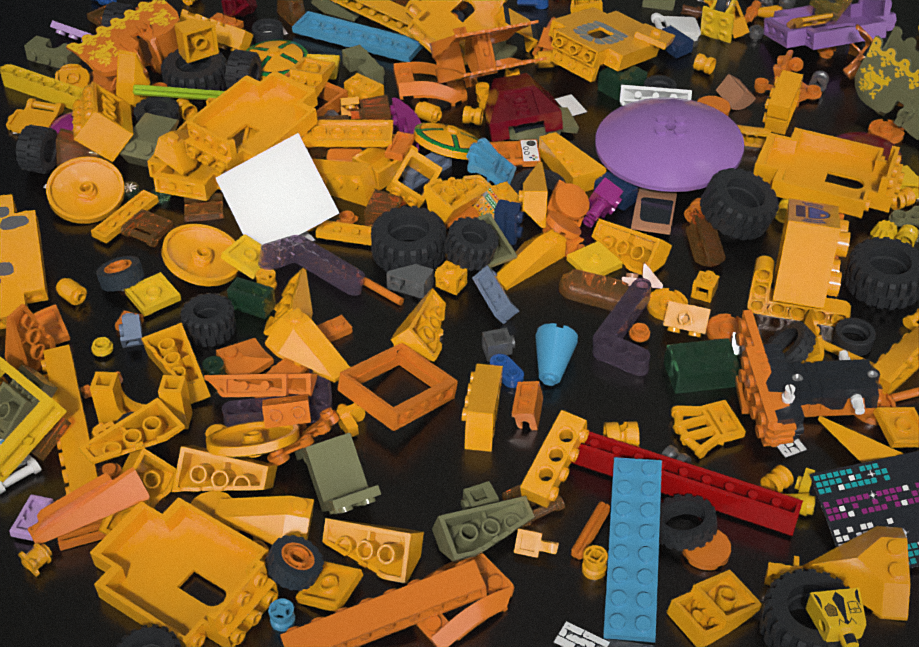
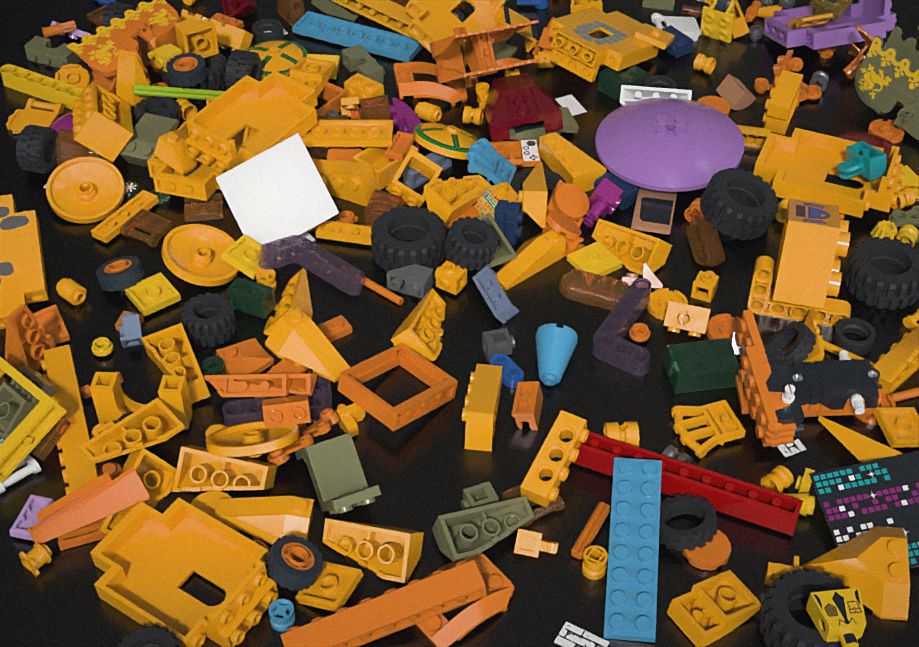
none -> orange axle [42,21,77,38]
none -> yellow brick [147,43,182,73]
none -> black wheel [166,53,207,87]
none -> teal brick [838,141,887,181]

